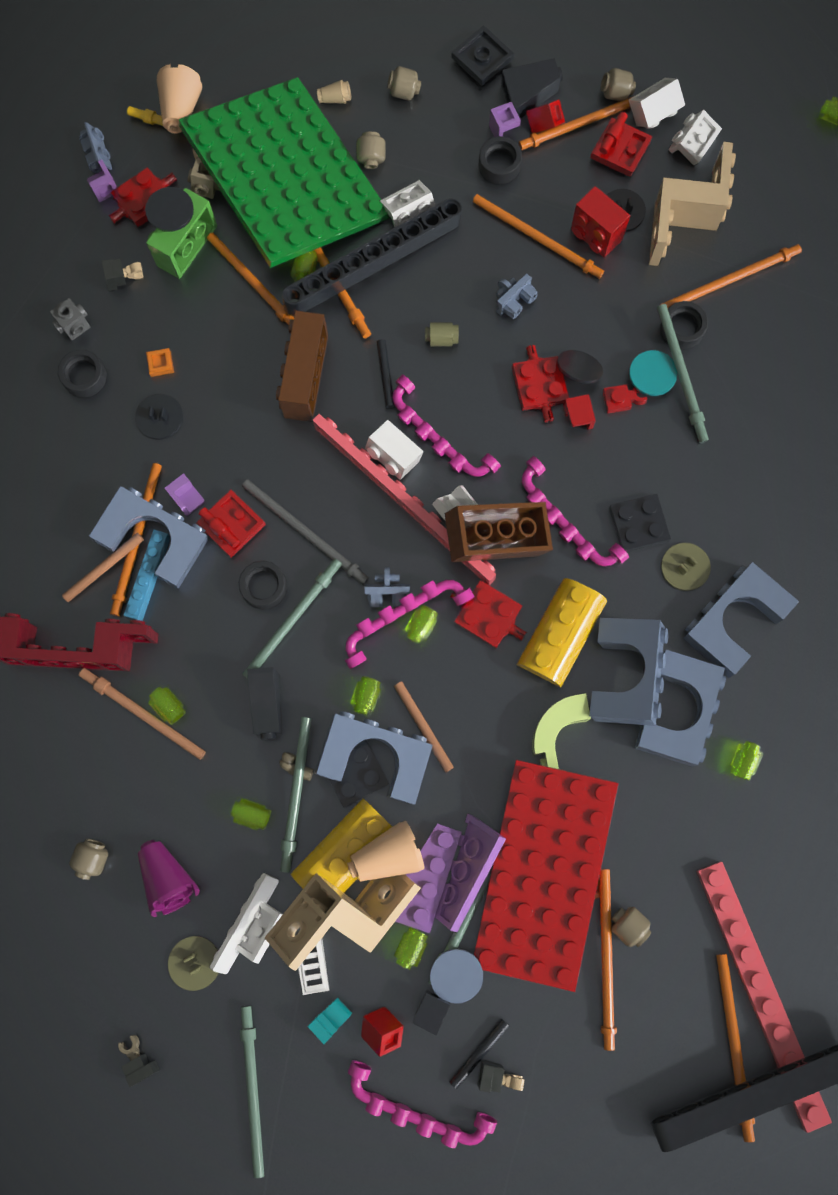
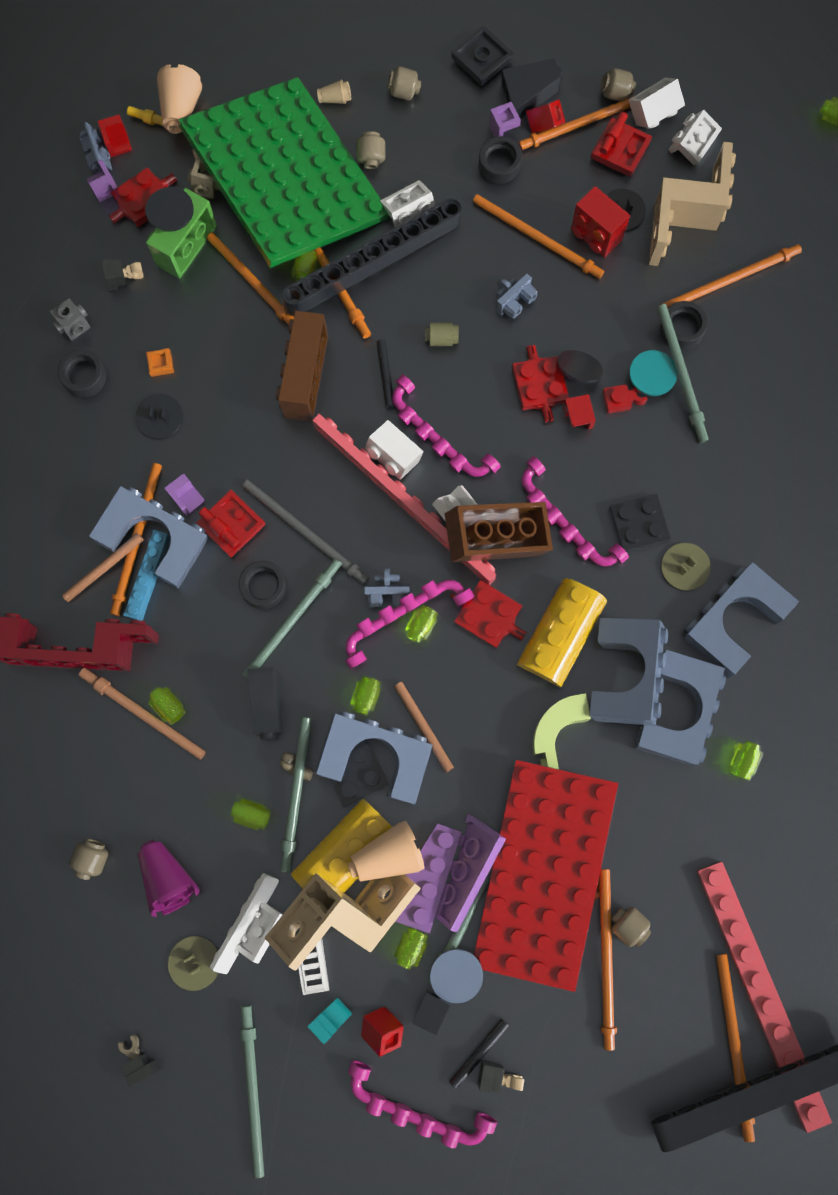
none -> red panel [98,114,132,157]

